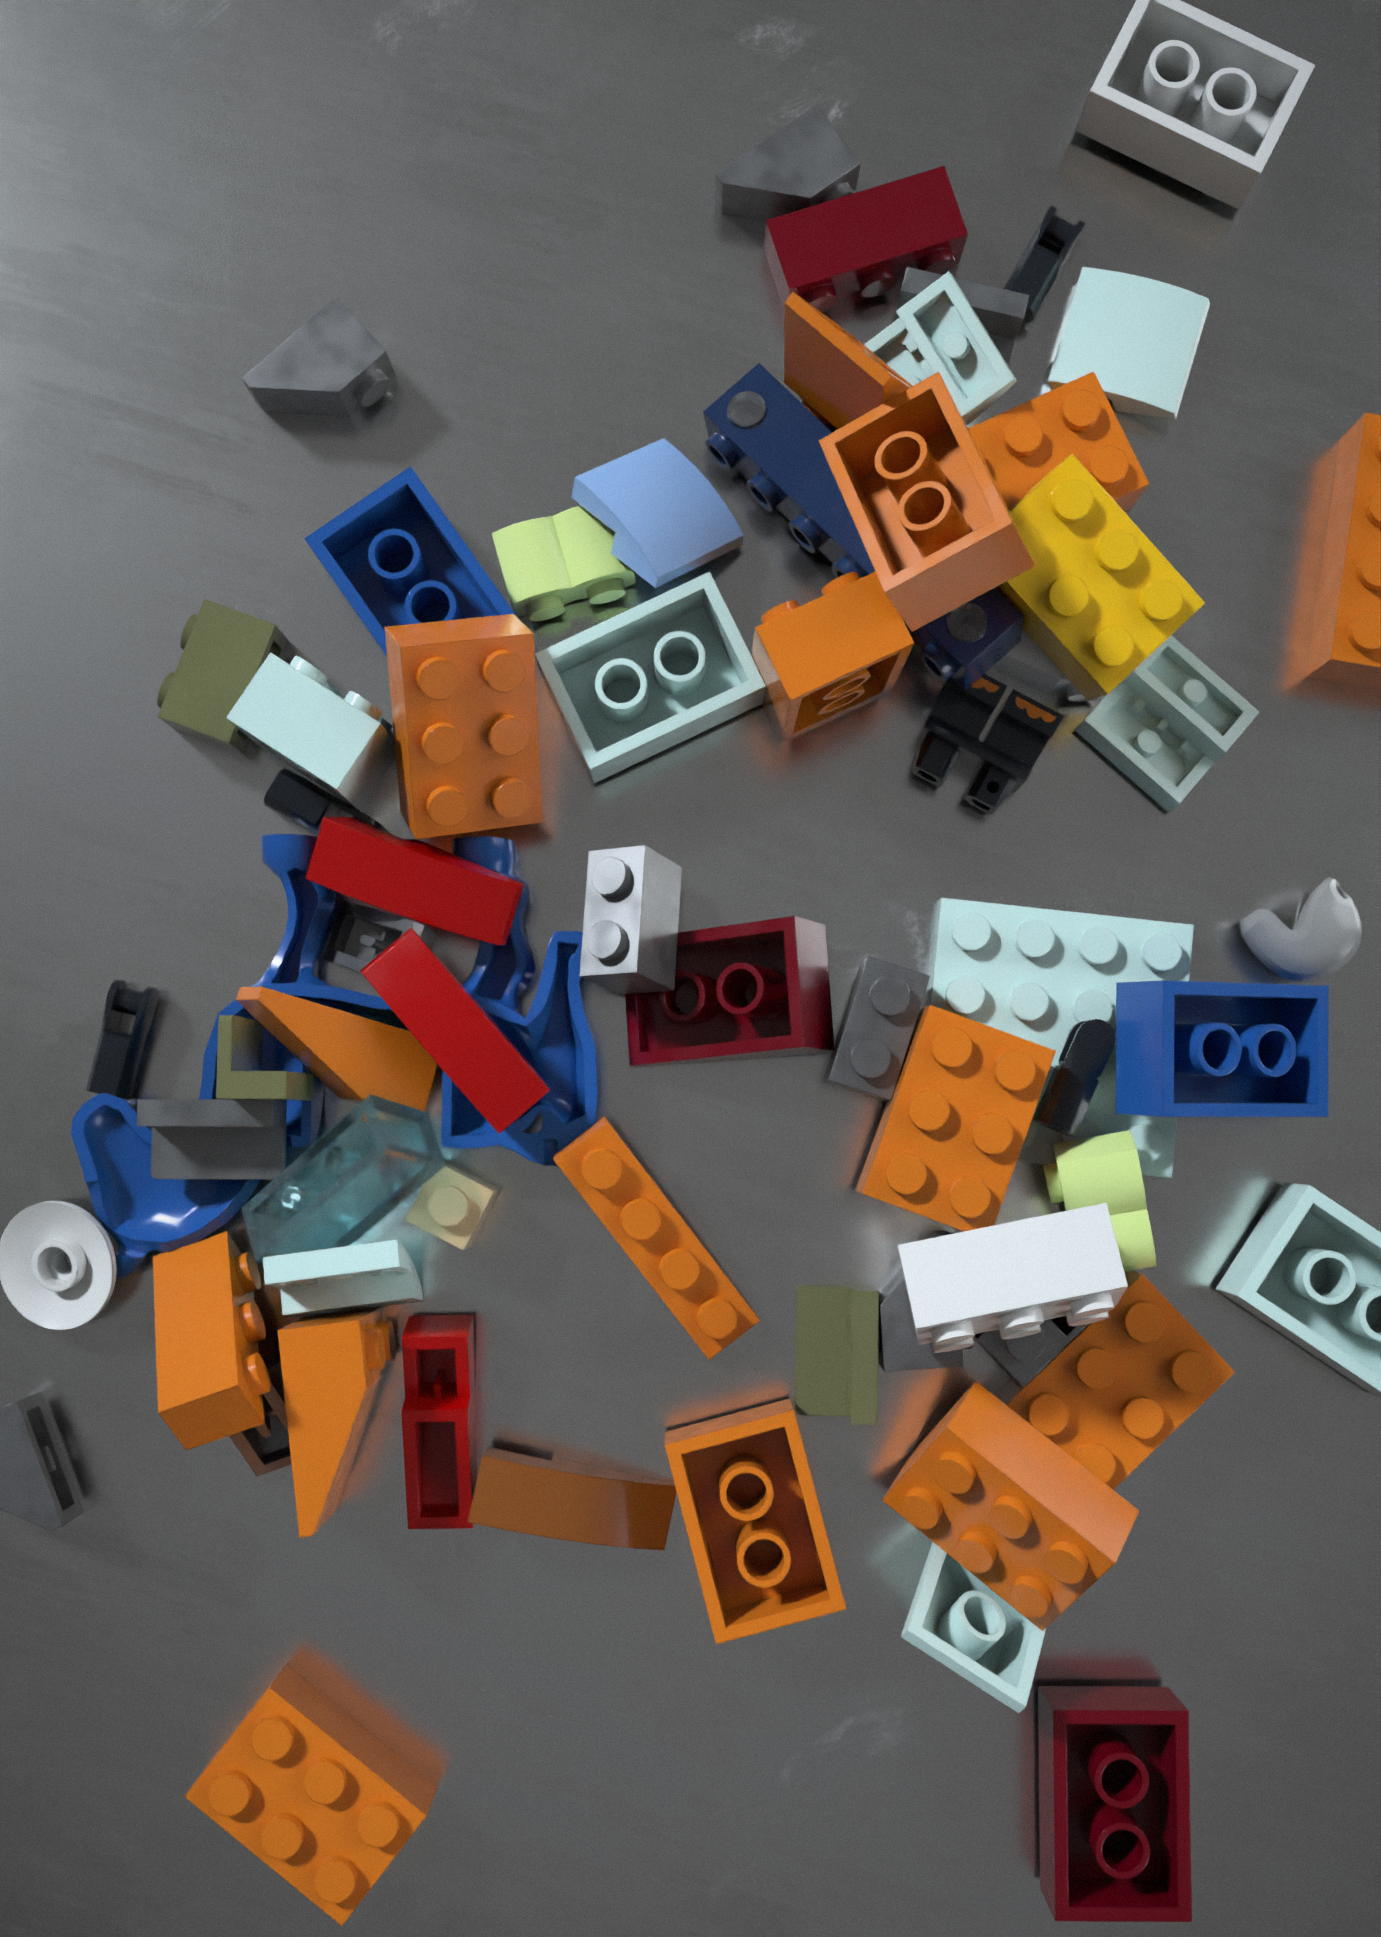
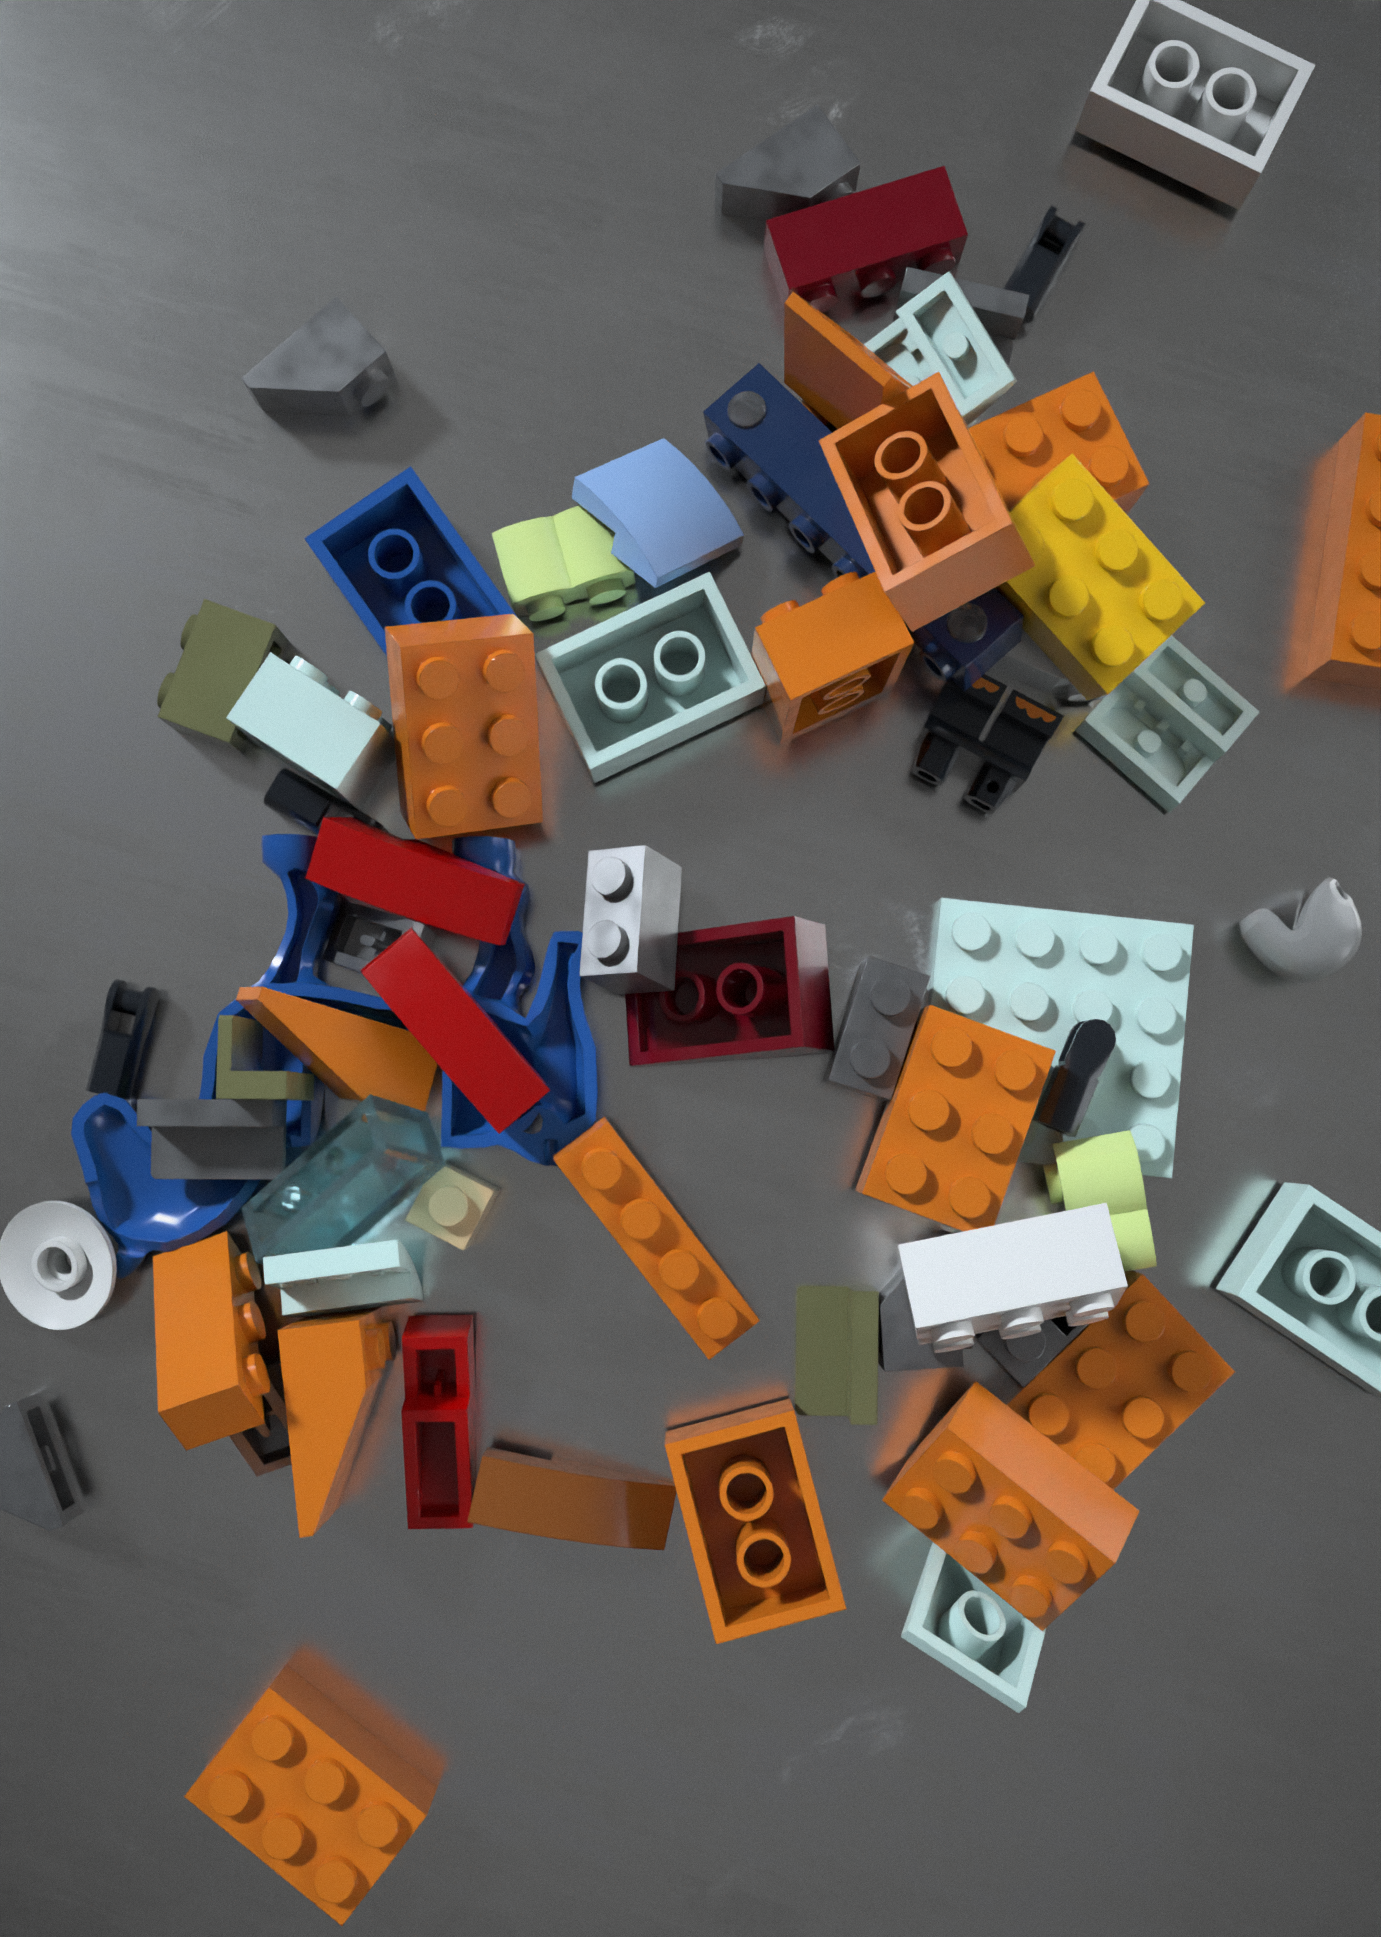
dark red brick [1038,1686,1192,1922] -> none
light aqua slope [1048,267,1210,419] -> none
blue brick [1116,980,1329,1117] -> none

